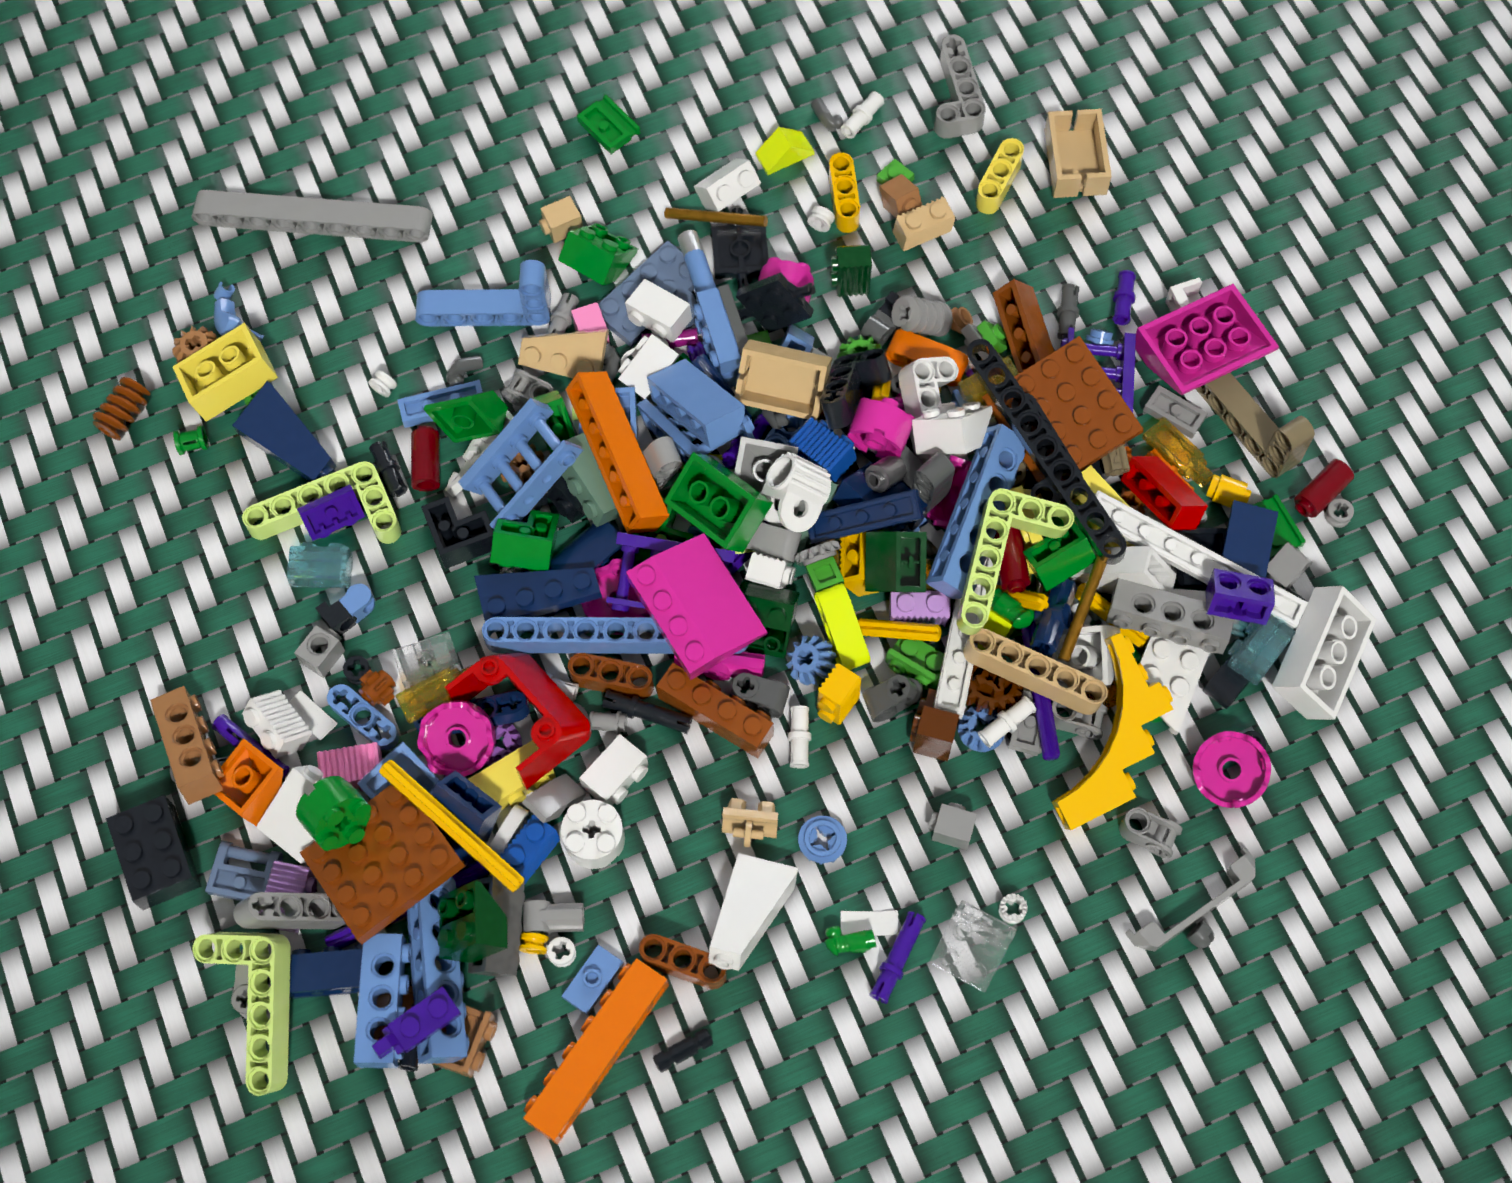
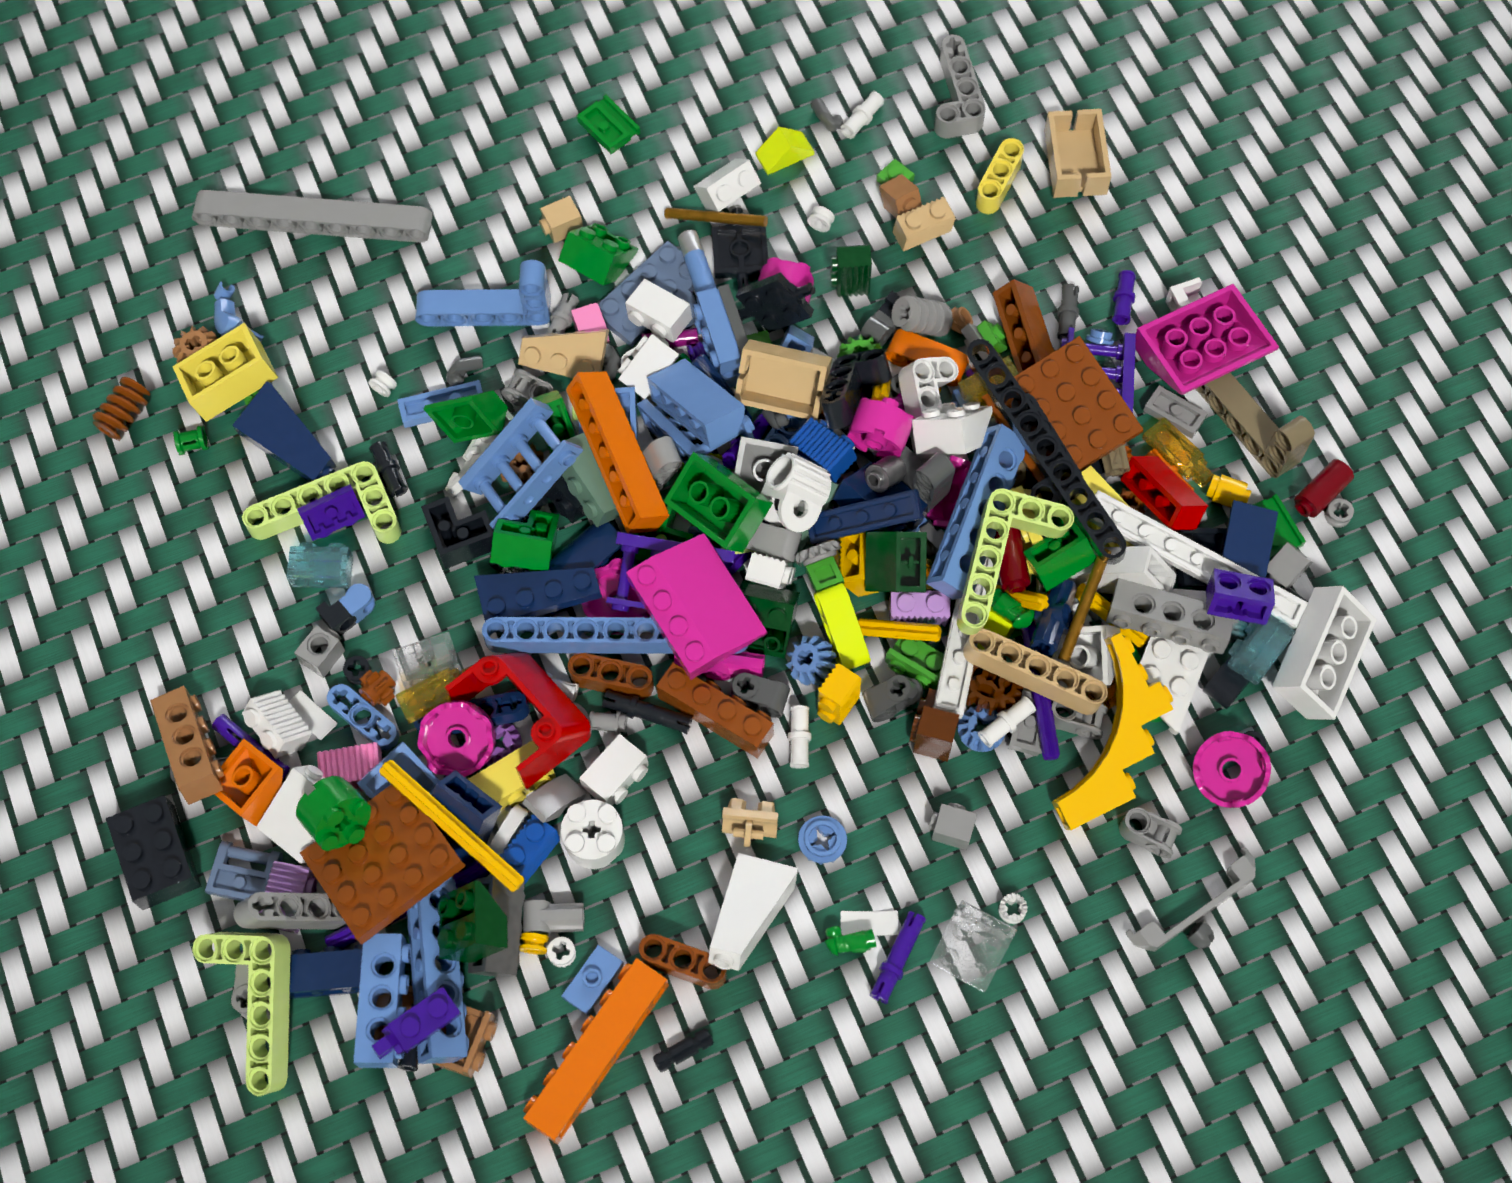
dark red brick [411,426,440,491] -> none
yellow beam [829,152,860,233] -> none

